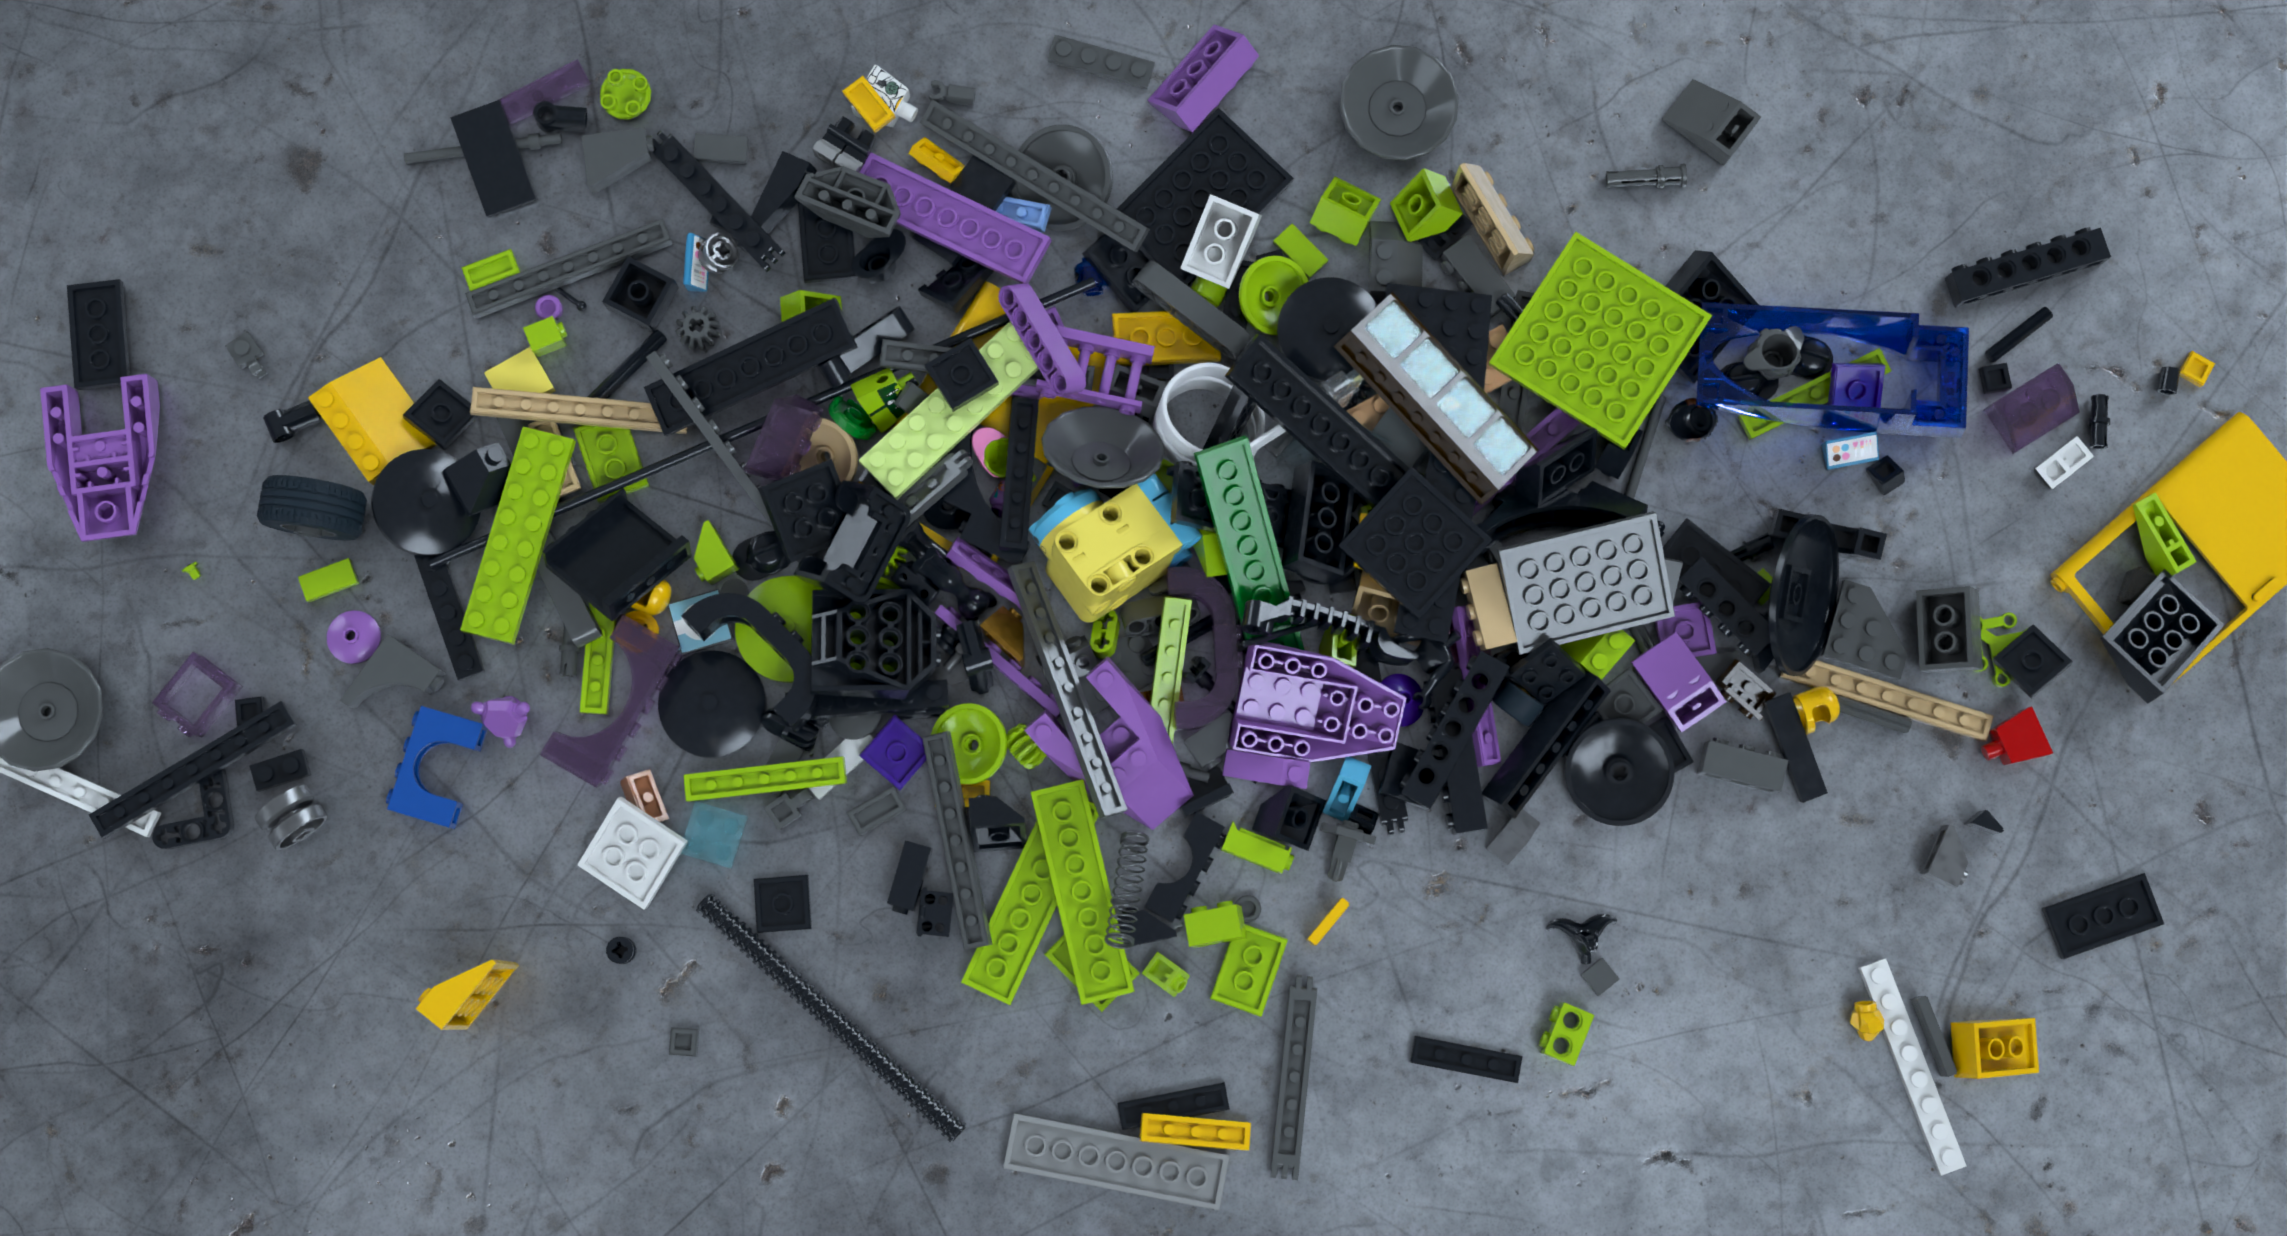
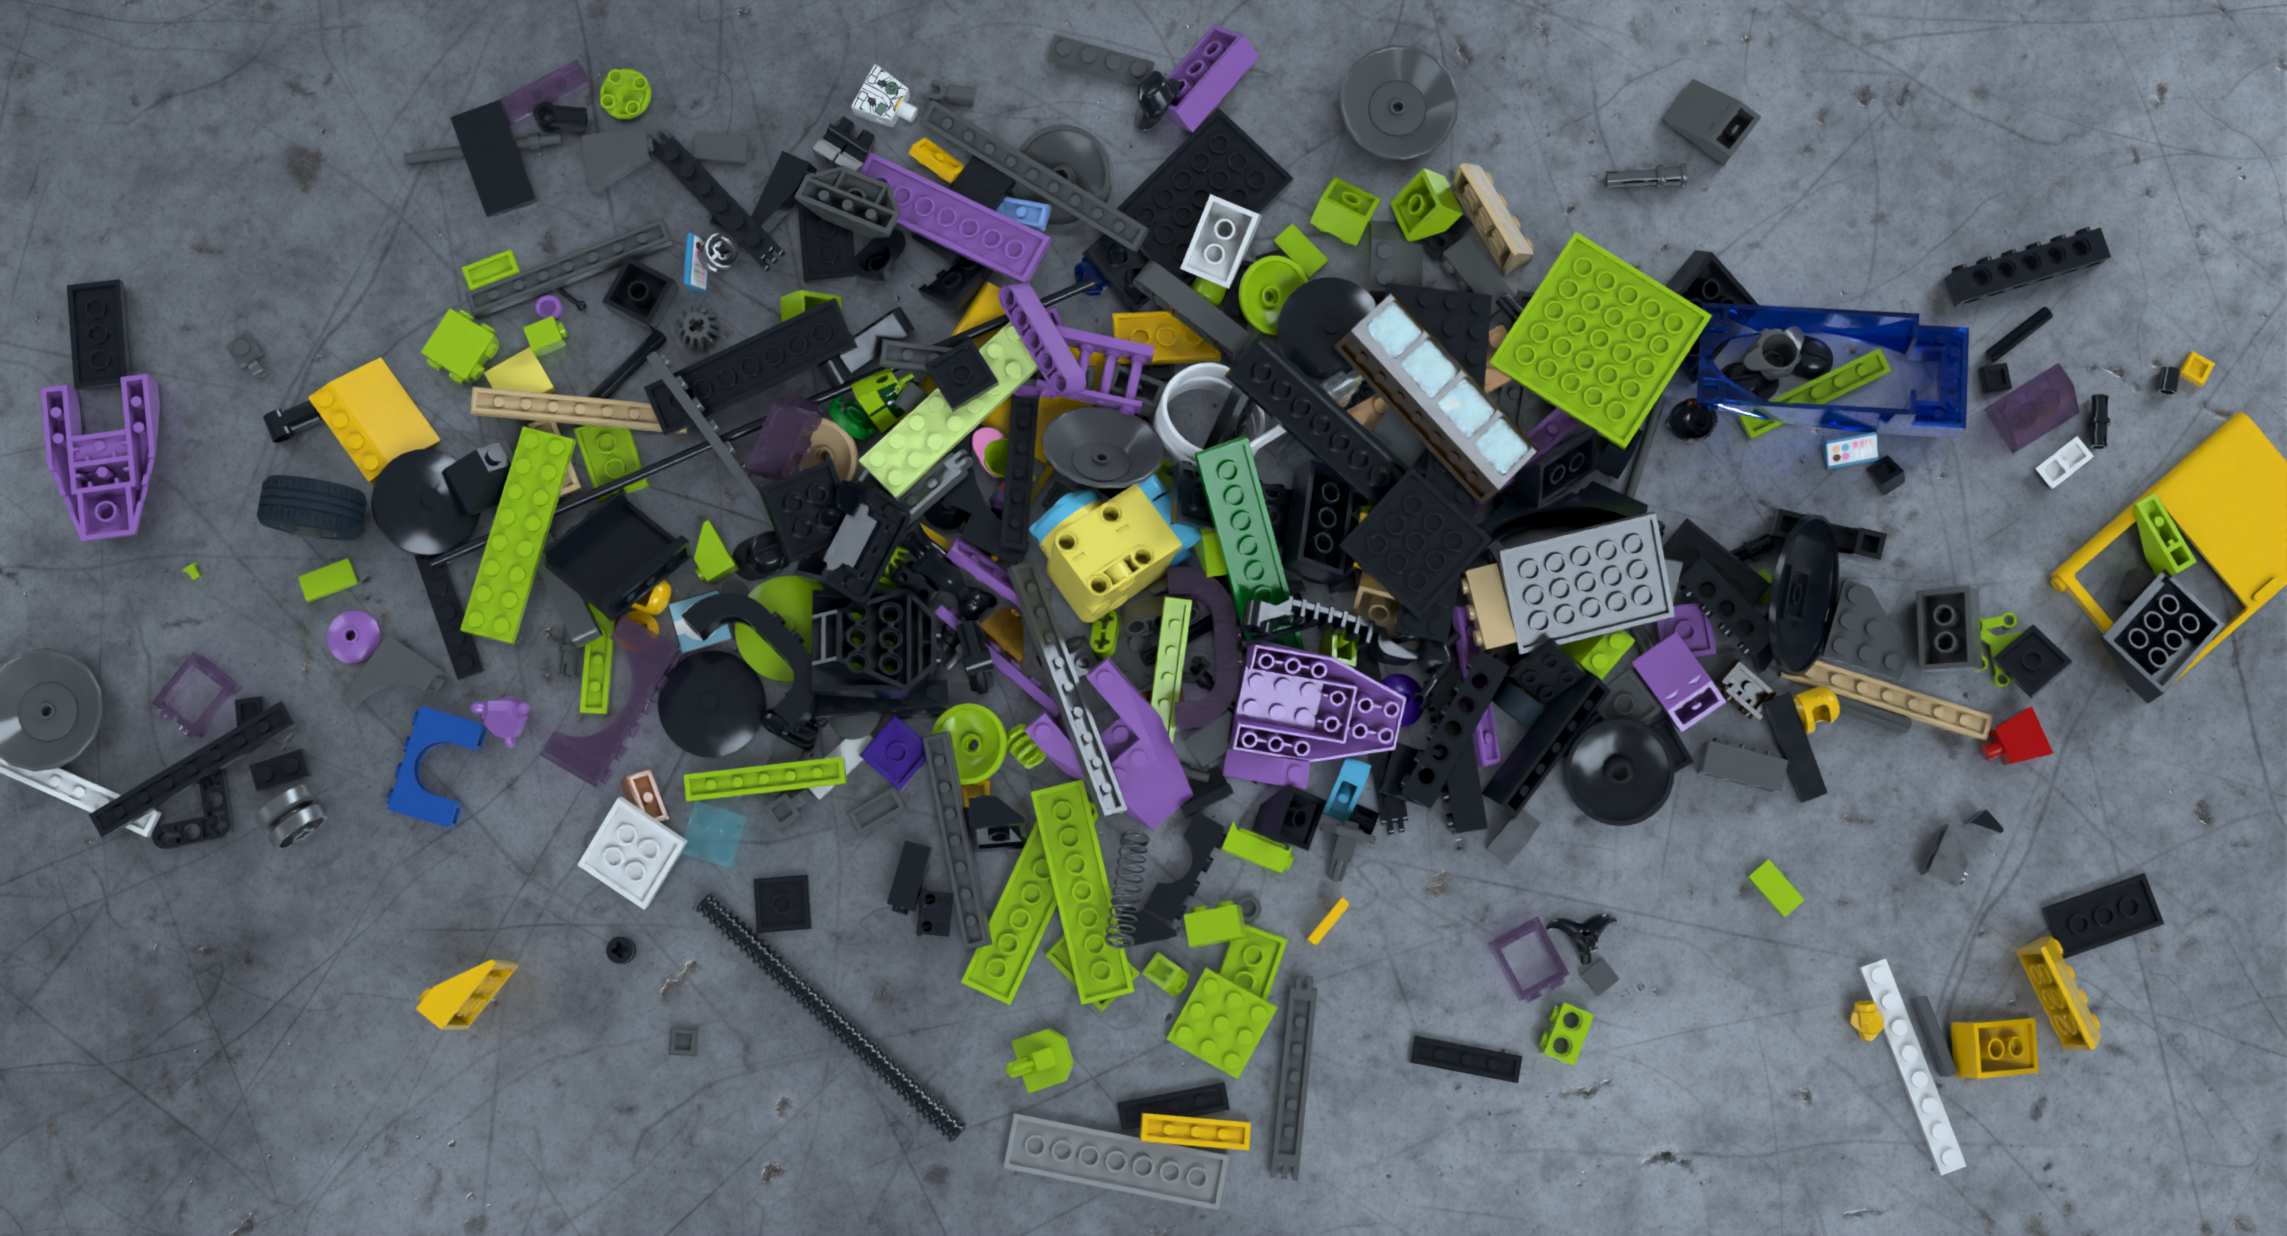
black tile [403,379,478,450] -> none
yellow tile [842,75,896,133] -> none
dark purple tile [1827,363,1885,417] -> none
none -> lime brick [421,308,500,385]
none -> lime piece [1005,1028,1074,1093]
none -> black piece [1134,70,1181,130]
none -> lime plate [1166,967,1278,1079]
none -> clear purple window [1487,916,1570,1003]
none -> lime tile [1747,859,1805,918]
none -> yellow slope [2015,936,2102,1050]

